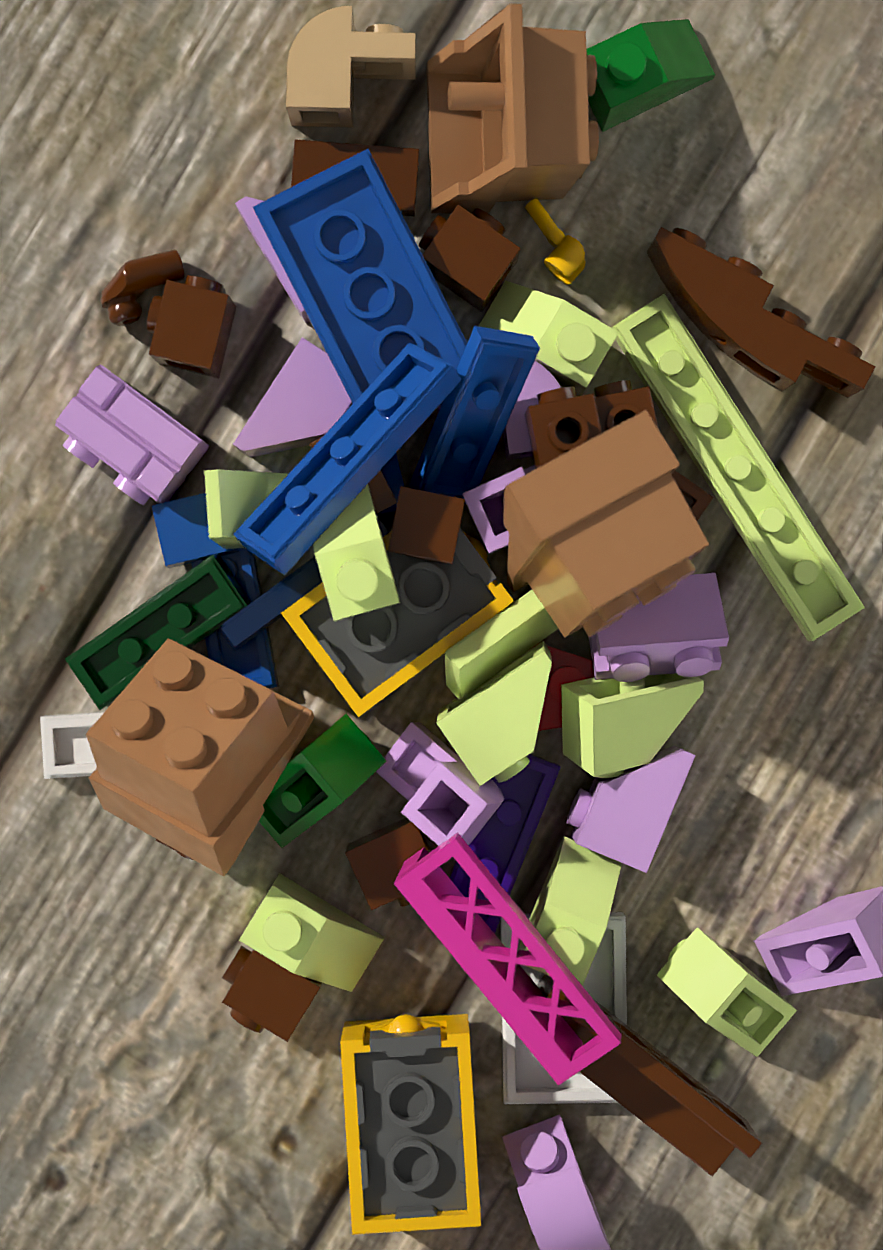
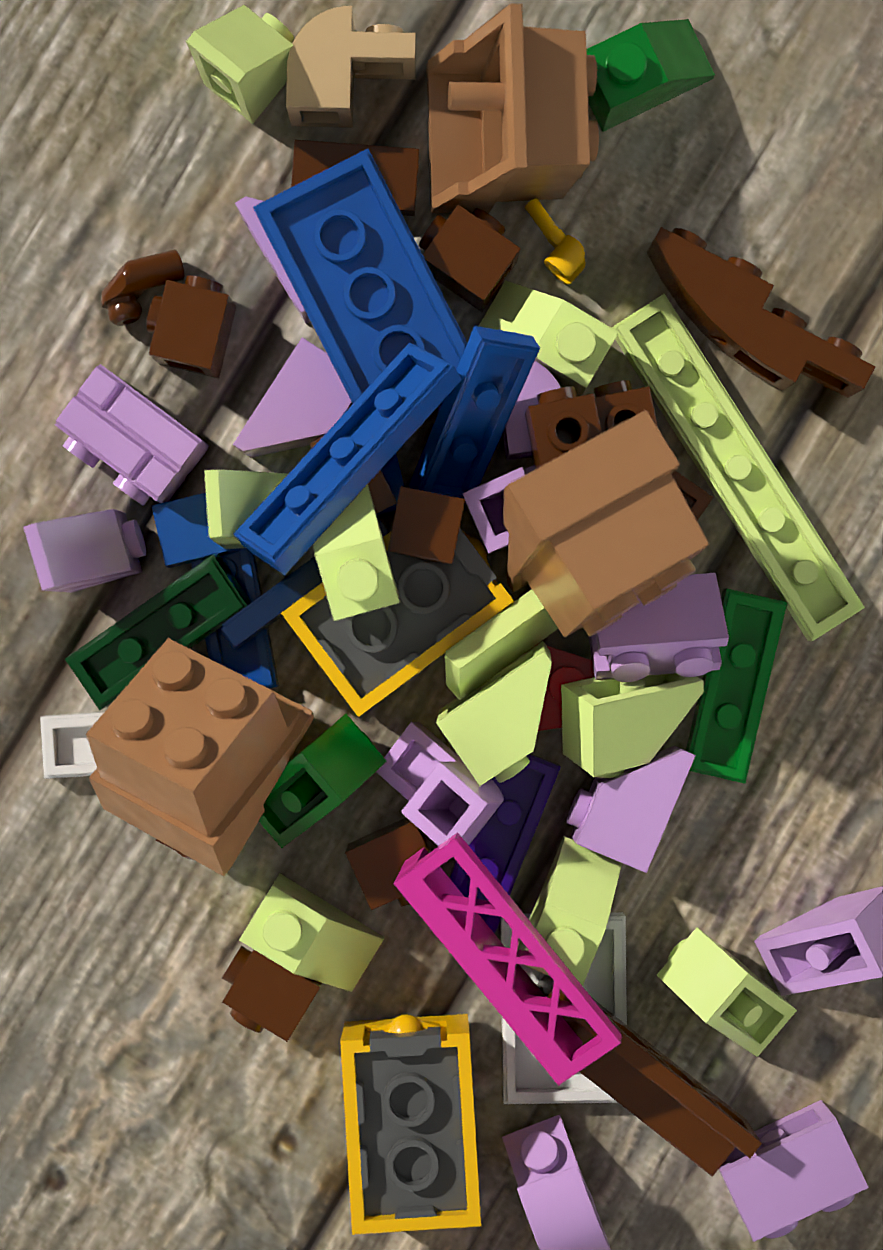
none -> lavender slope [24,509,146,593]
none -> yellowish green slope [186,5,295,124]
none -> green tile [686,588,787,784]
none -> lavender brick [719,1100,869,1242]

